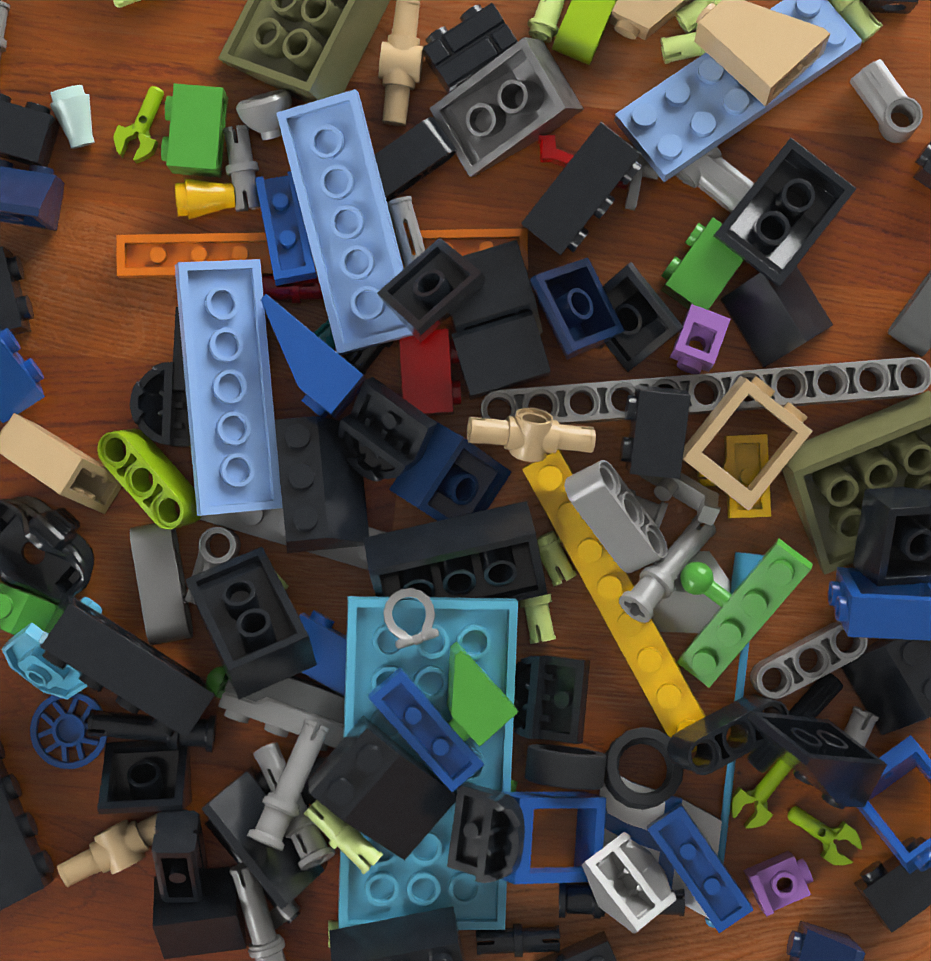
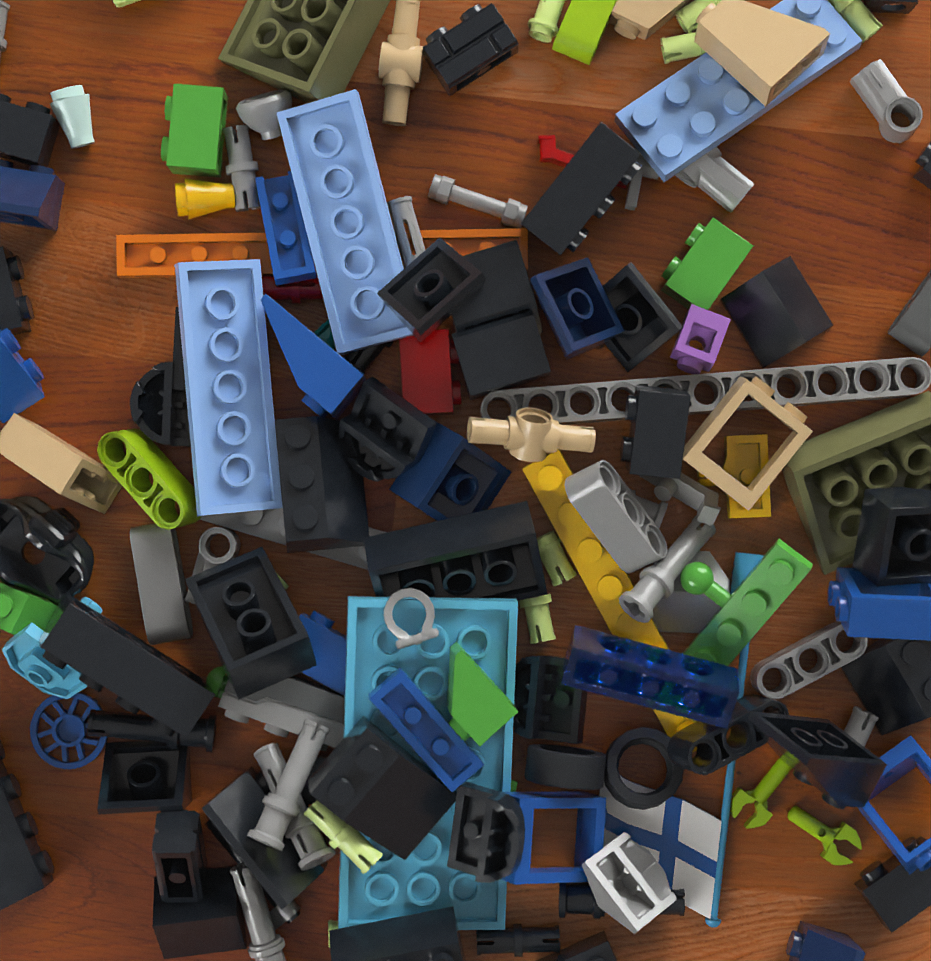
tan pin [57,811,162,887] -> none
lime bar [113,86,164,164] -> none
black beam [375,116,457,202] -> none
flat silver slope [429,37,583,177] -> none
blue plate [647,803,754,933] -> none
black slope [714,138,857,287] -> none
medium lavender brick [743,851,813,916] -> none
black axle [747,673,843,773] -> none
none -> light grey bar [428,174,528,228]
none -> clear blue brick [562,625,740,729]

